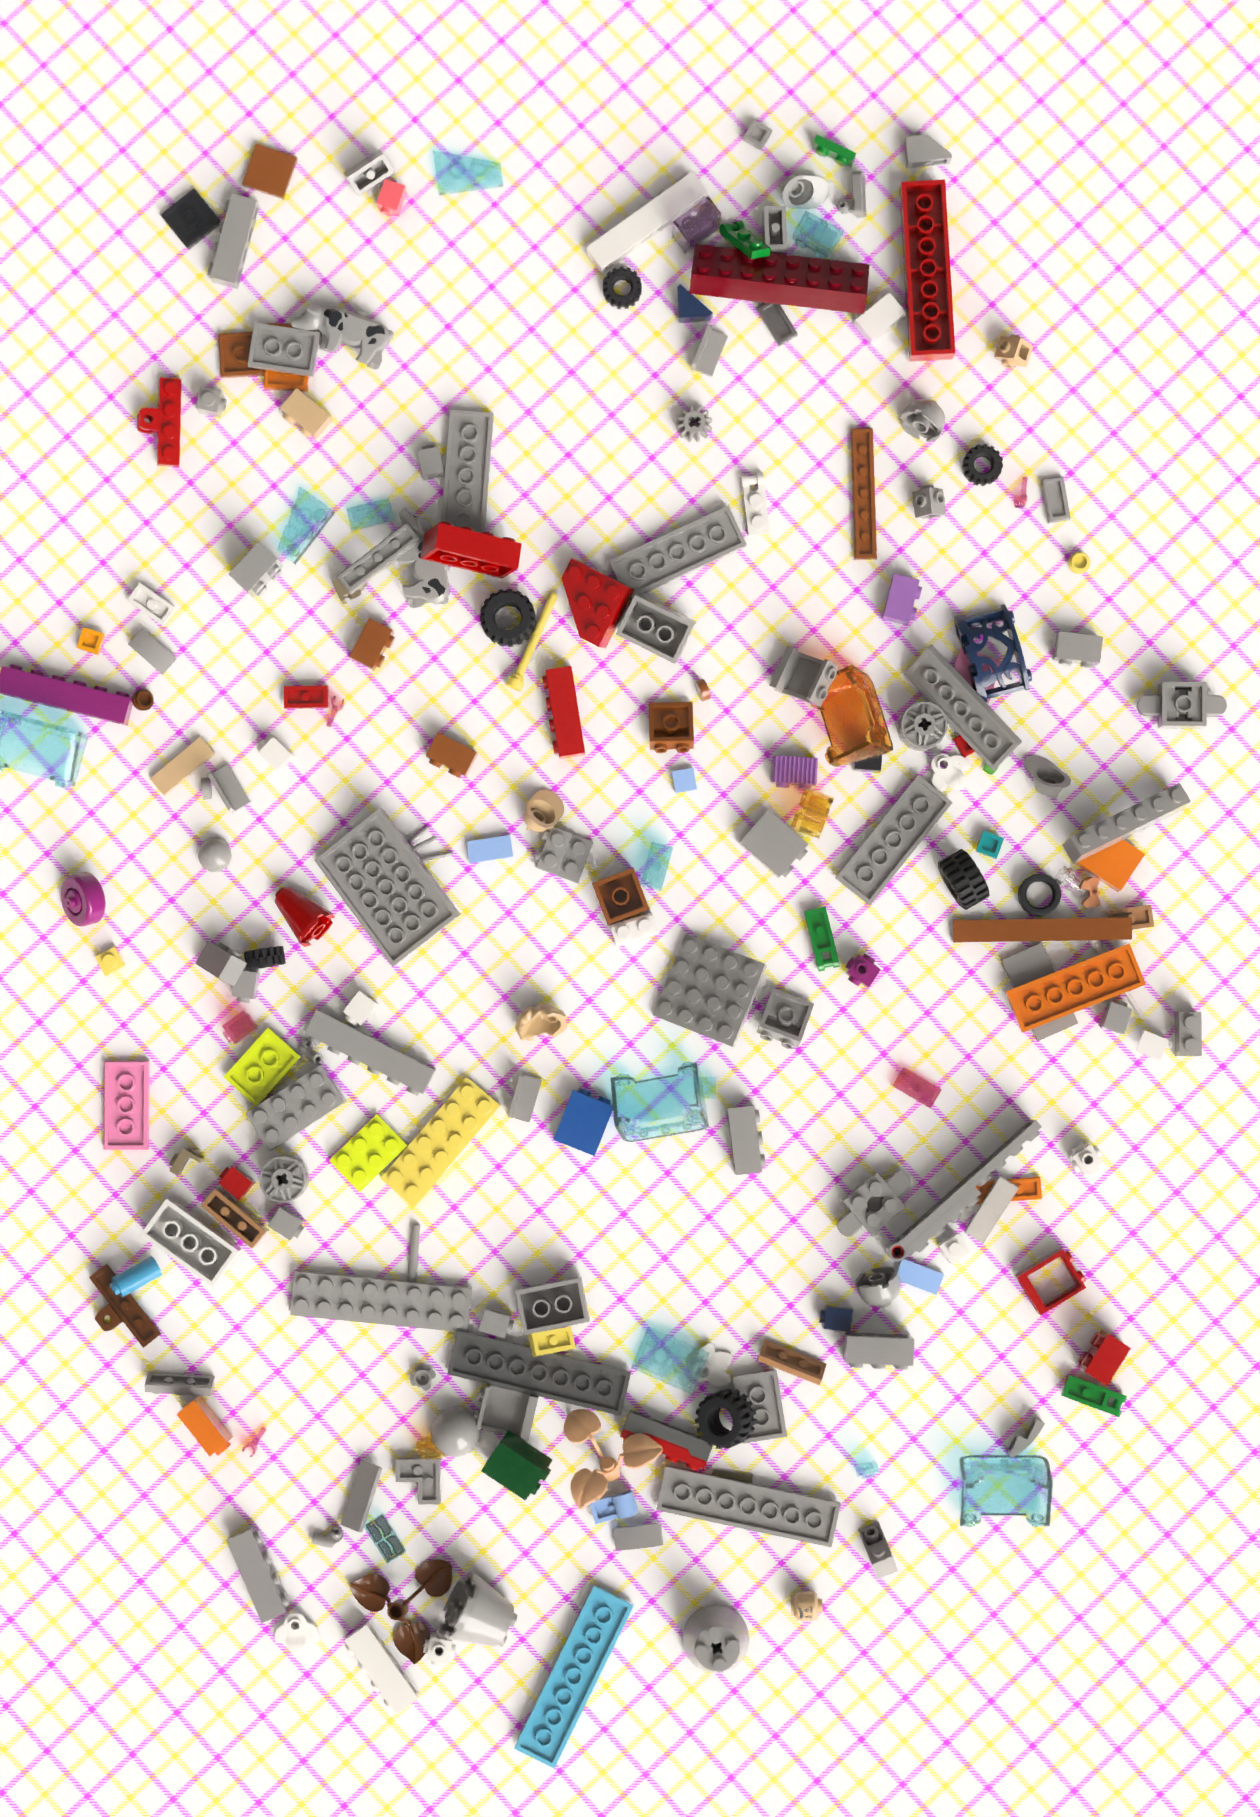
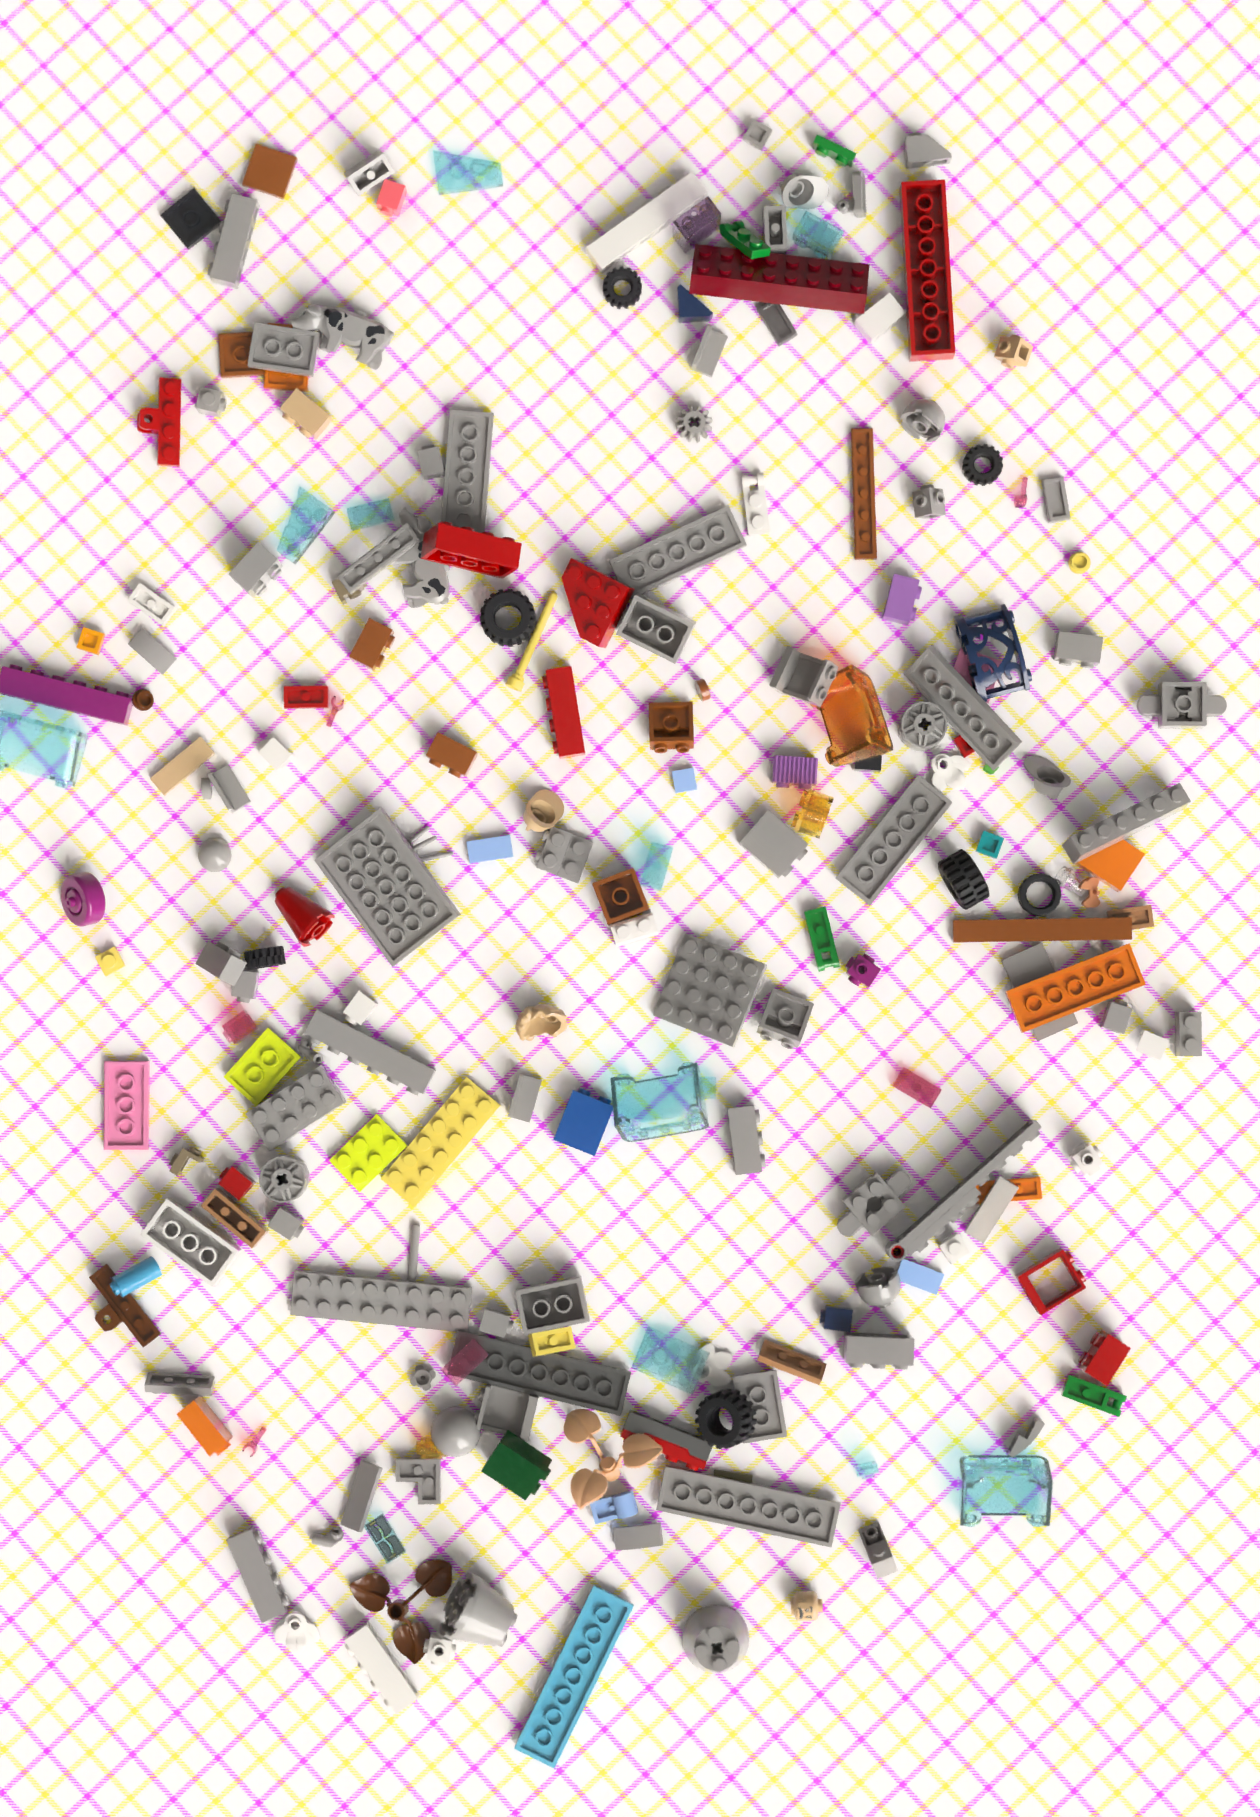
none -> clear pink plate [441,1338,489,1386]

